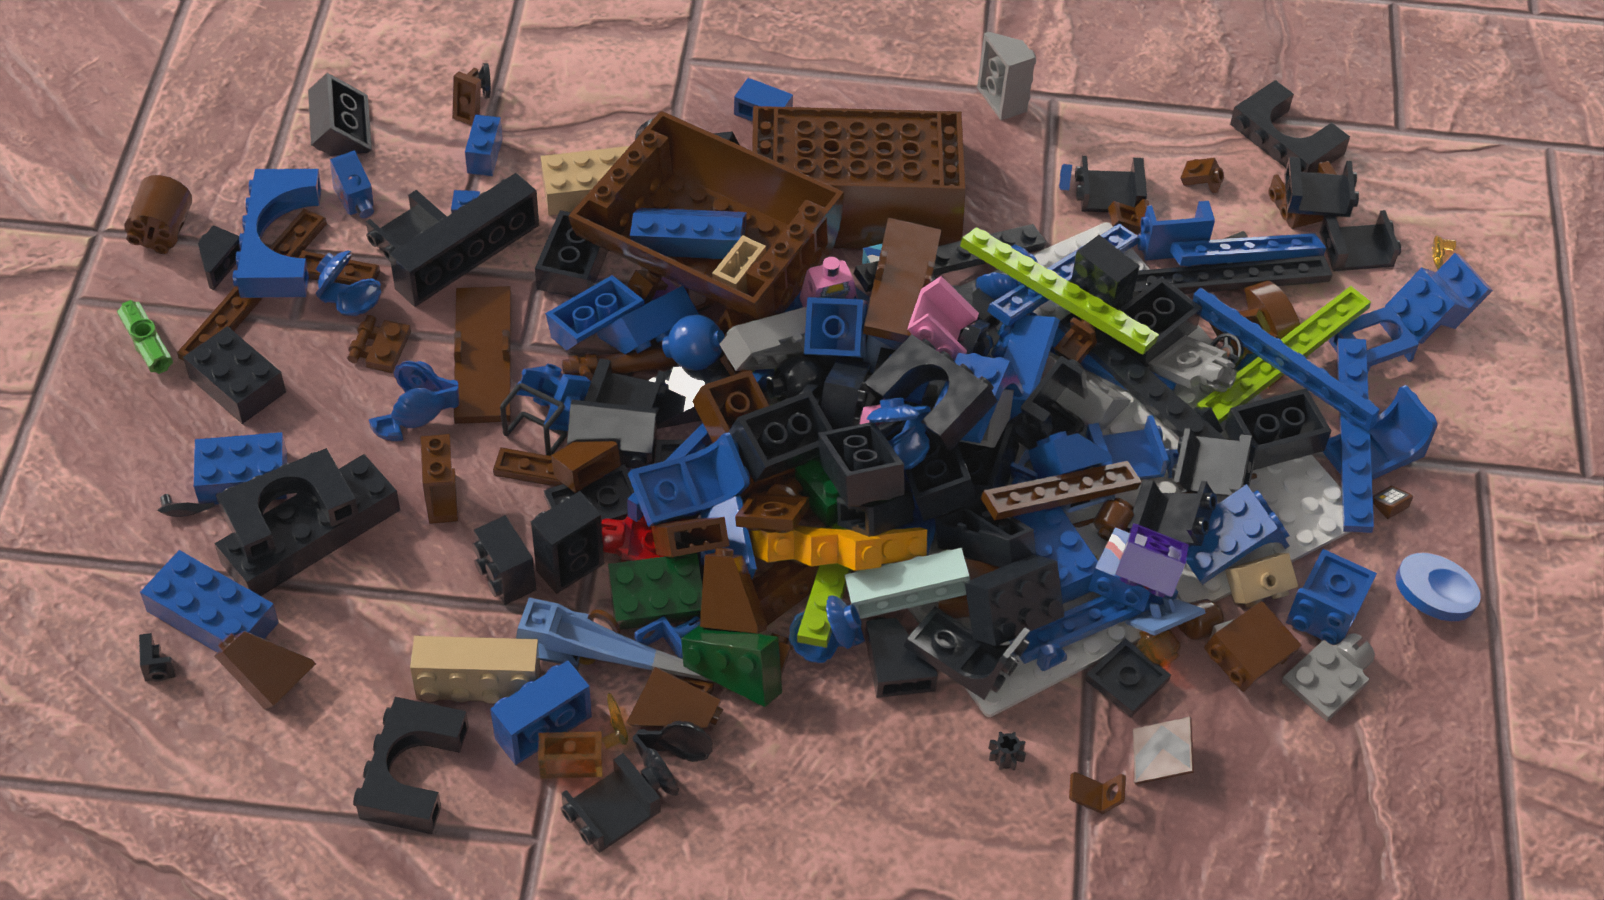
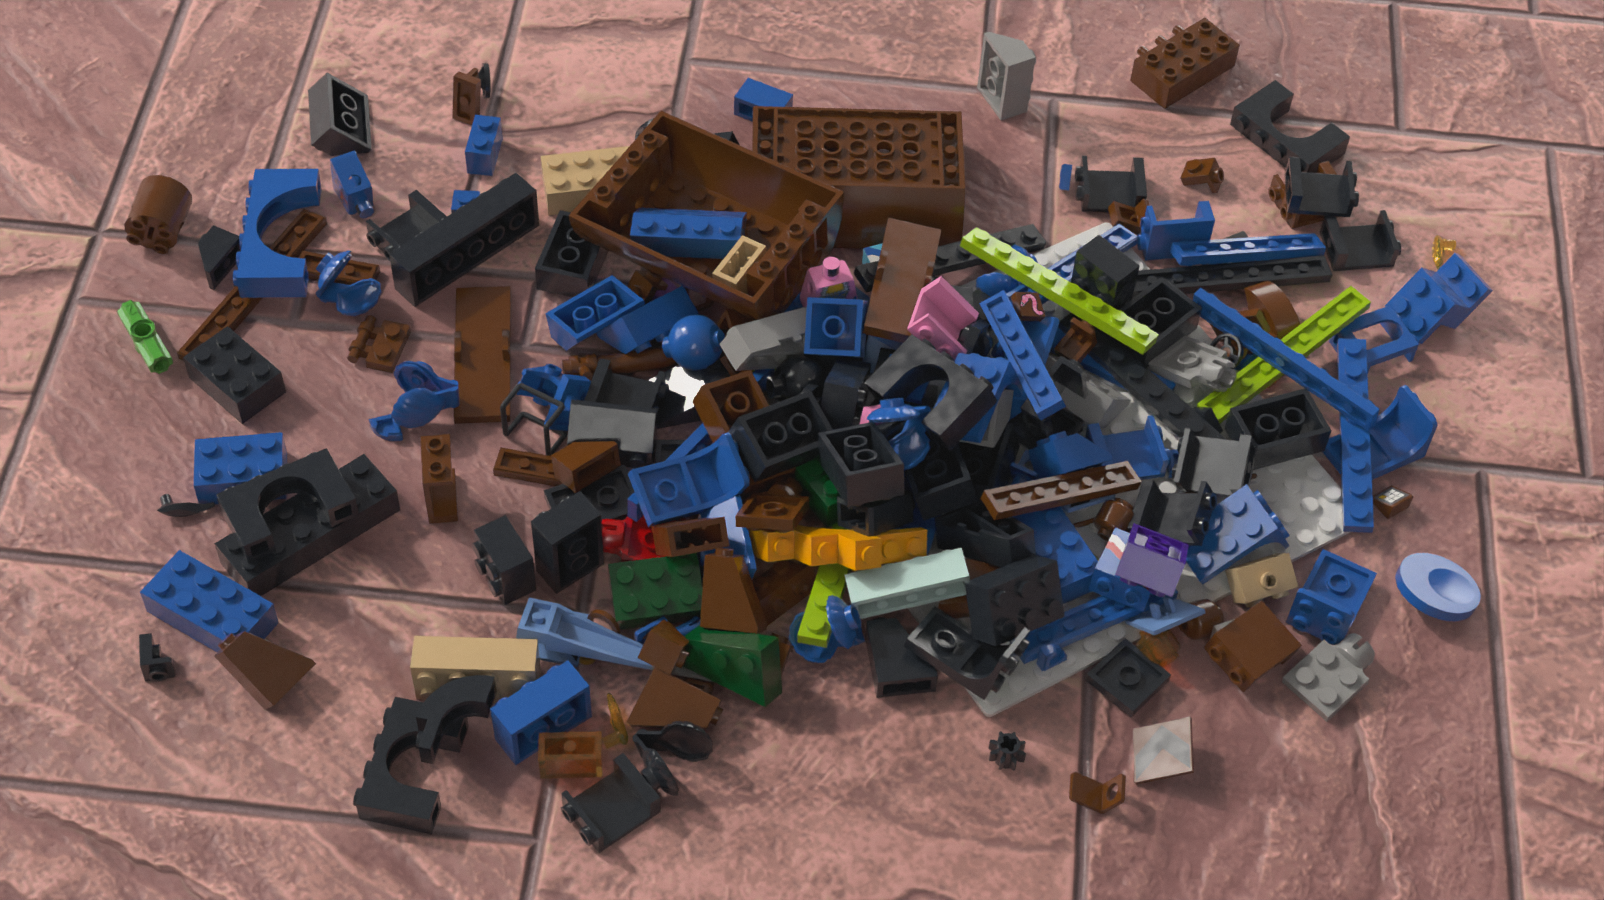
none -> black arch [415,675,497,764]
none -> reddish brown slope [638,619,690,674]
none -> blue plate [979,290,1066,420]
none -> reddish brown tile [1011,292,1046,322]
none -> reddish brown piece [1130,18,1240,109]

